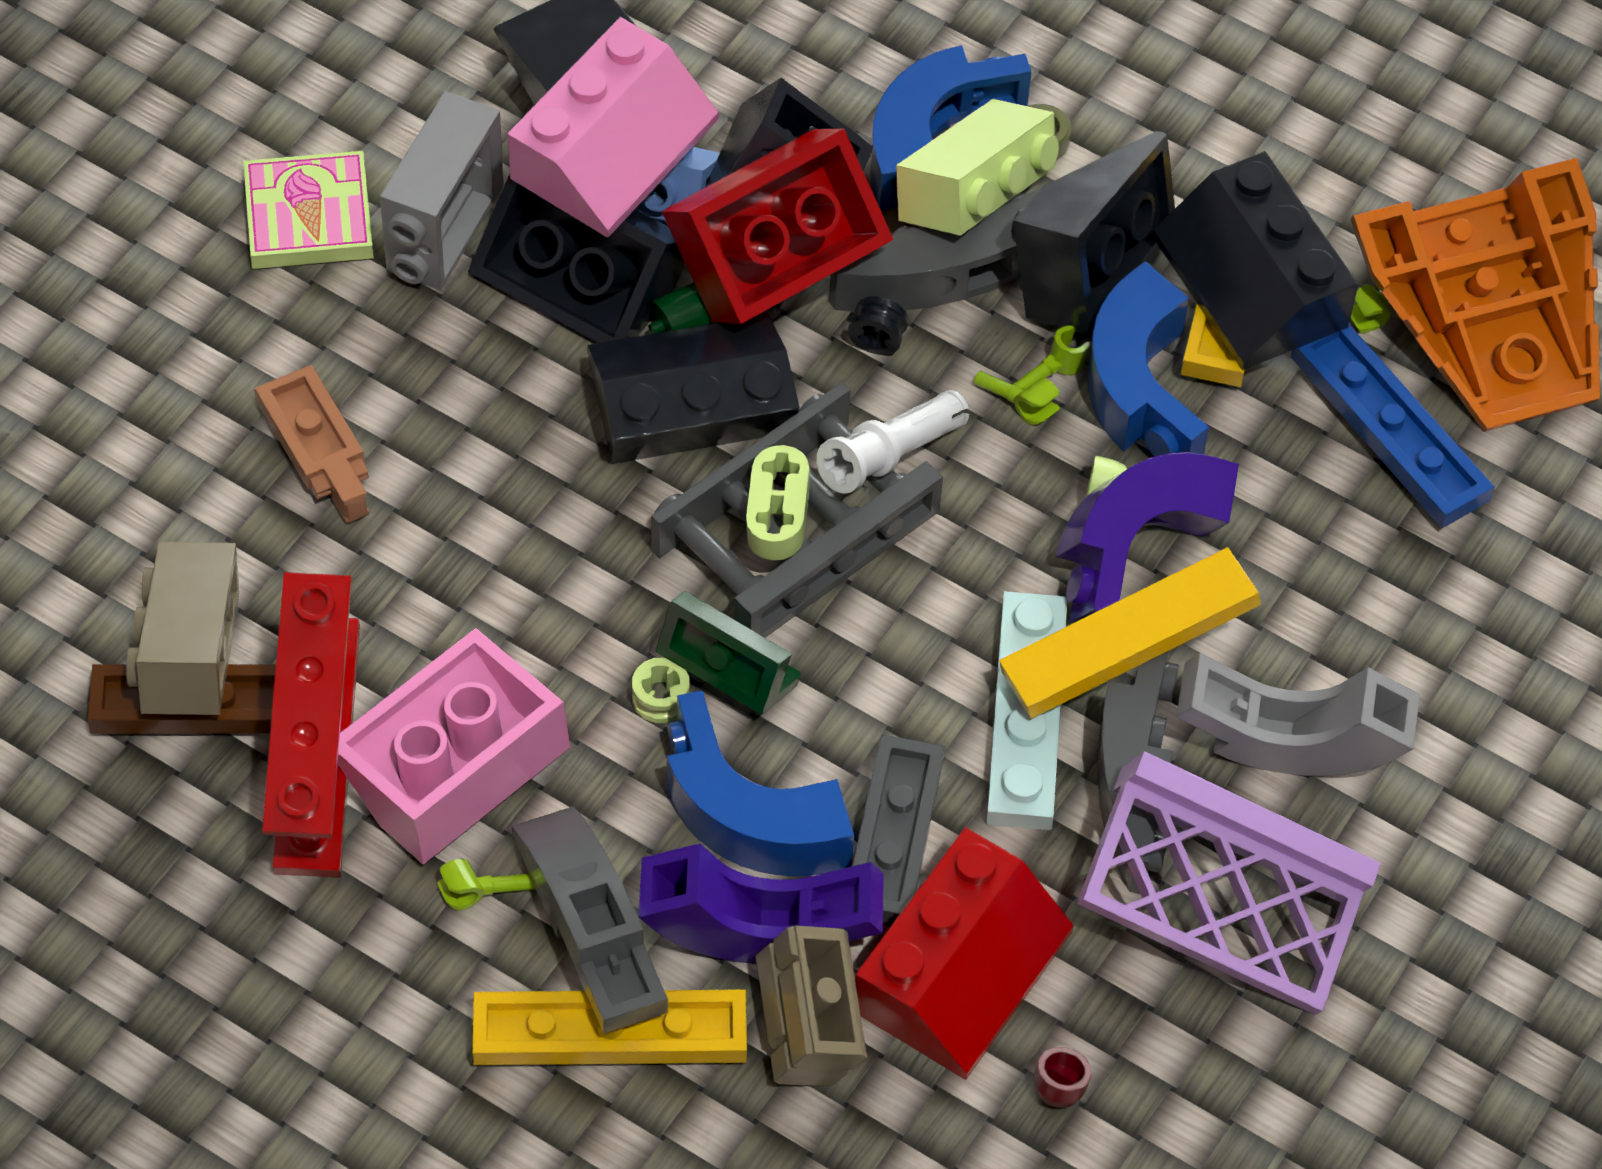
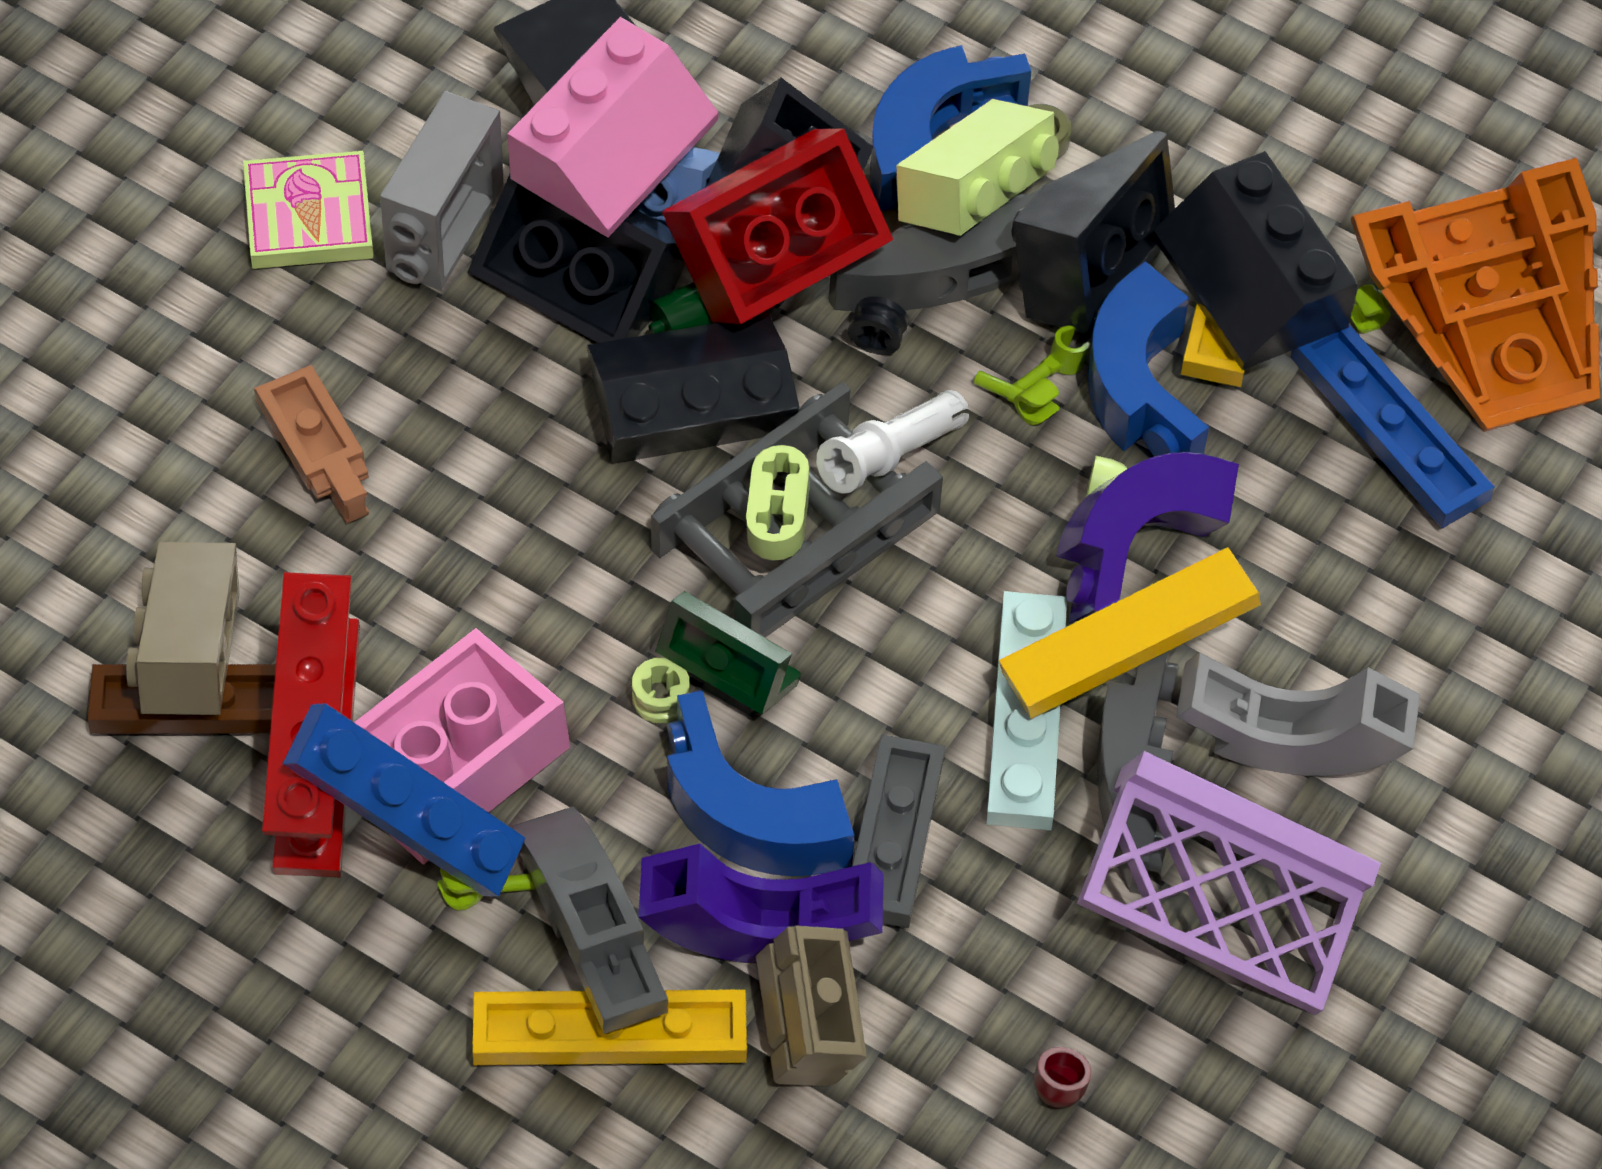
red slope [855,827,1074,1080] -> none
none -> blue plate [283,704,526,896]

